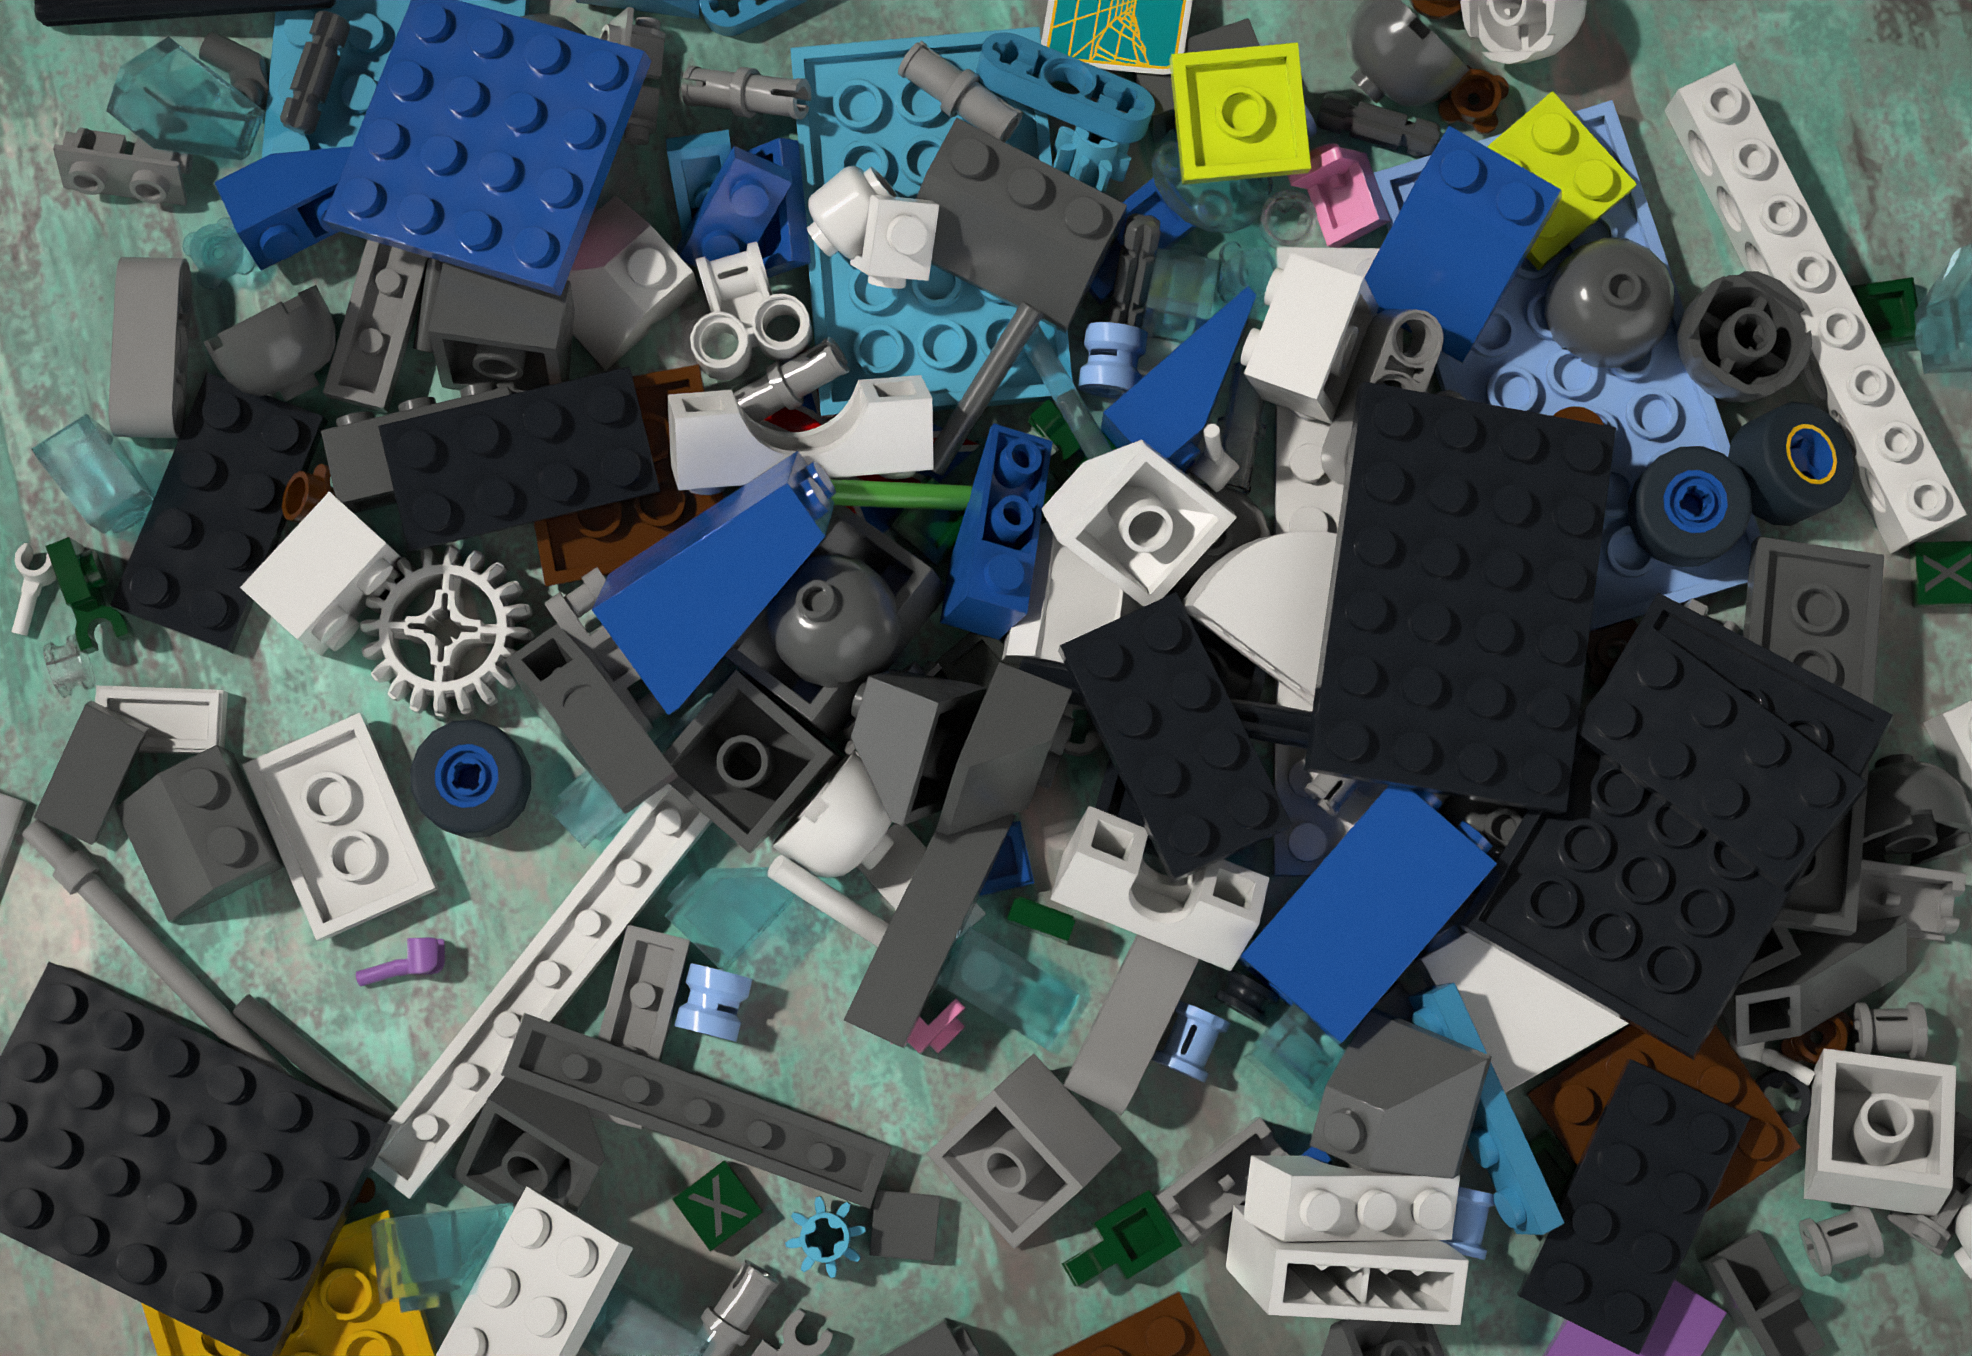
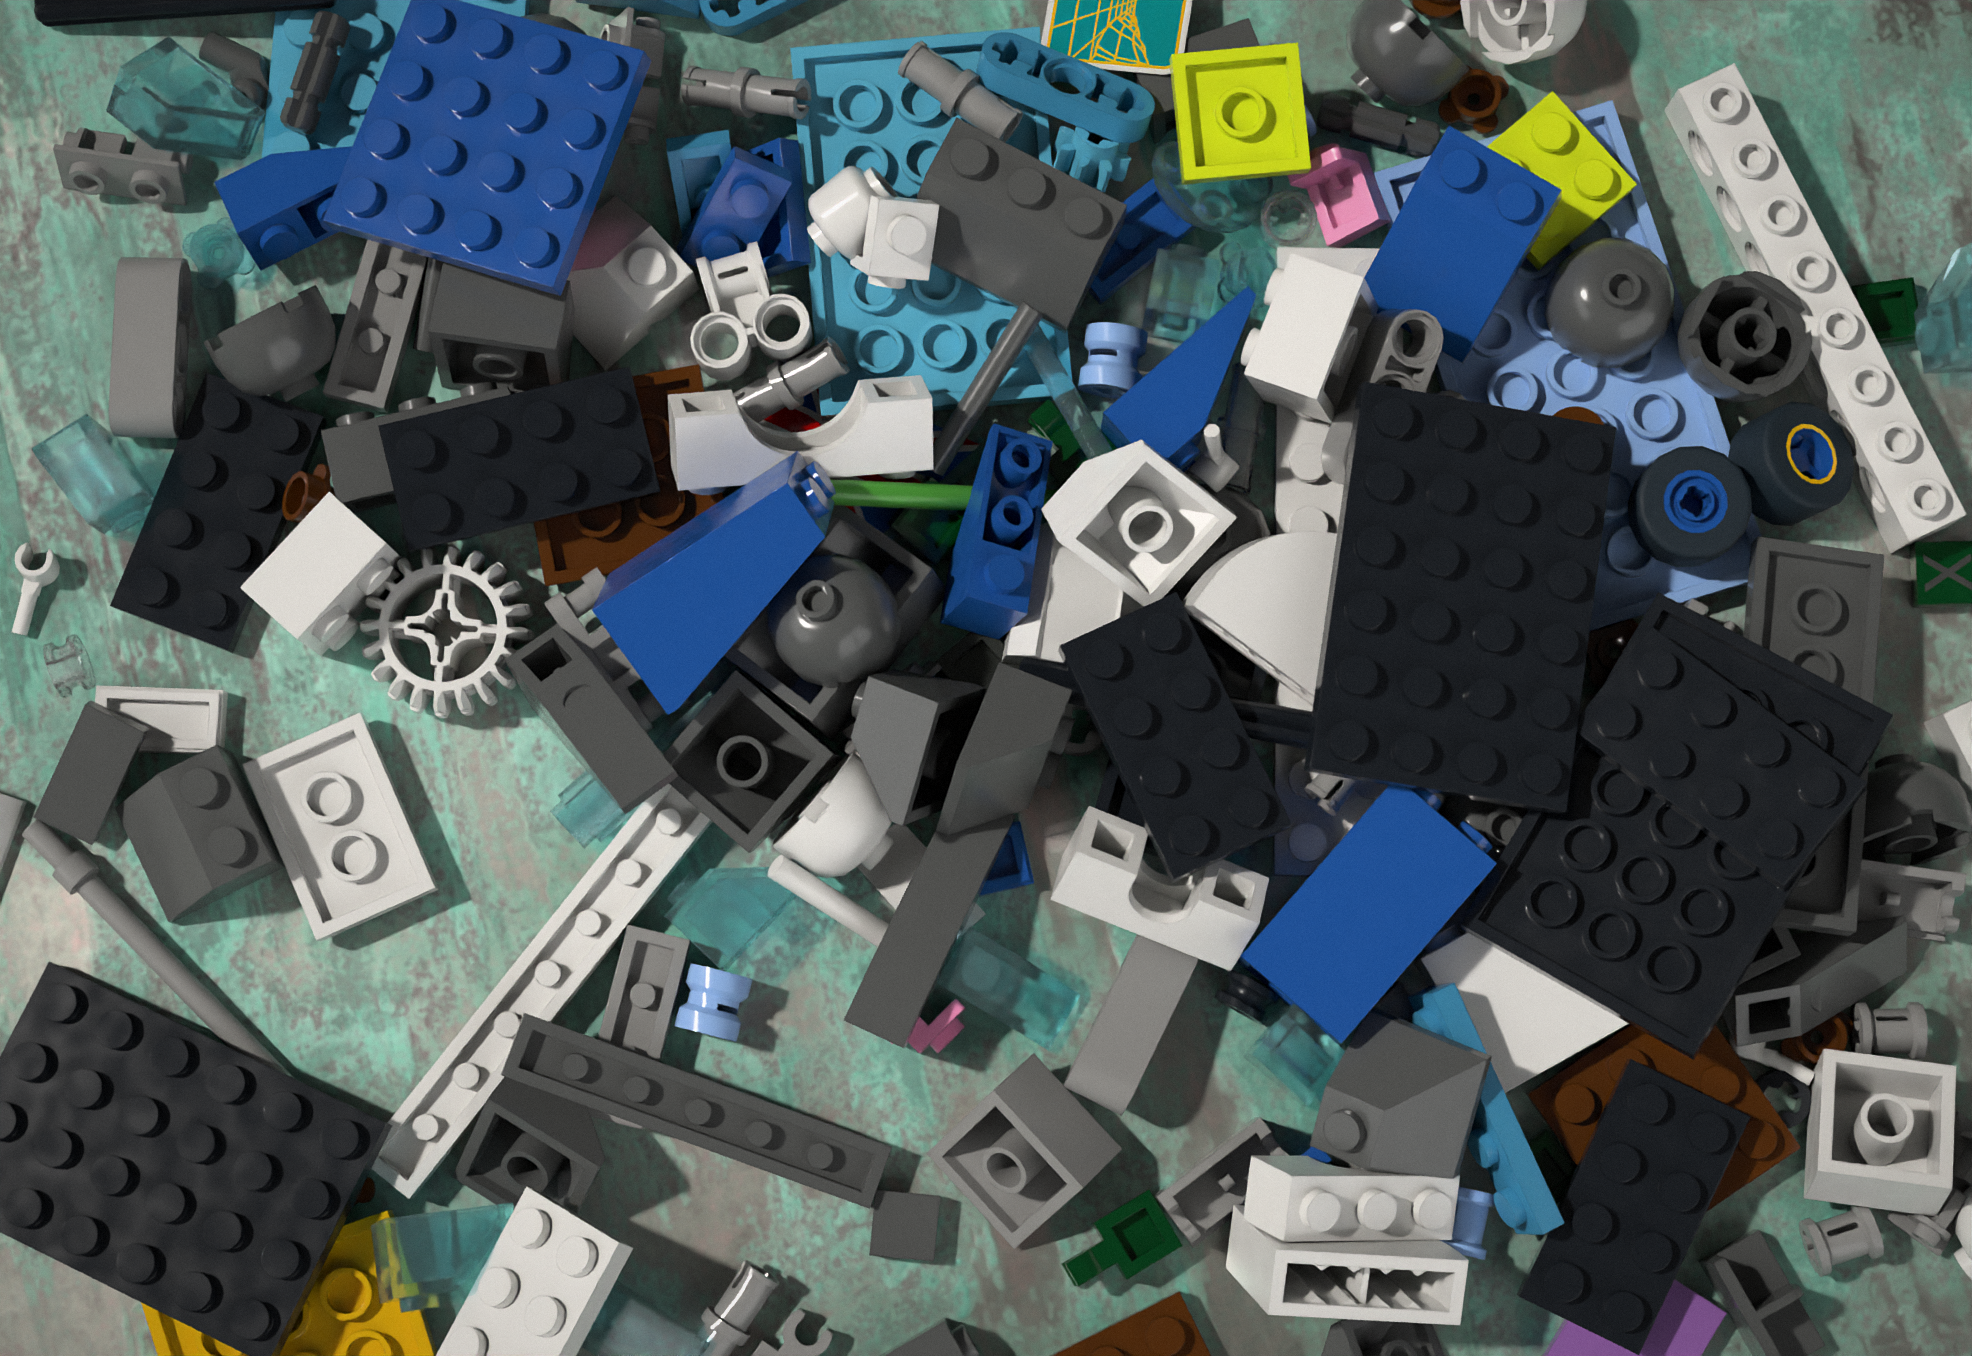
dark green plate [45,537,135,655] -> none
dark grey bar [232,994,395,1123] -> none
medium lavender hand [356,937,445,986] -> none
black wheel [410,719,532,838] -> none
dark green tile [672,1160,764,1252] -> none
medium azure gear [785,1196,867,1278] -> none
dark green tile [1007,896,1076,945] -> none
dark grey axle [1108,213,1161,329] -> none
light blue bush [1152,1001,1231,1083] -> none

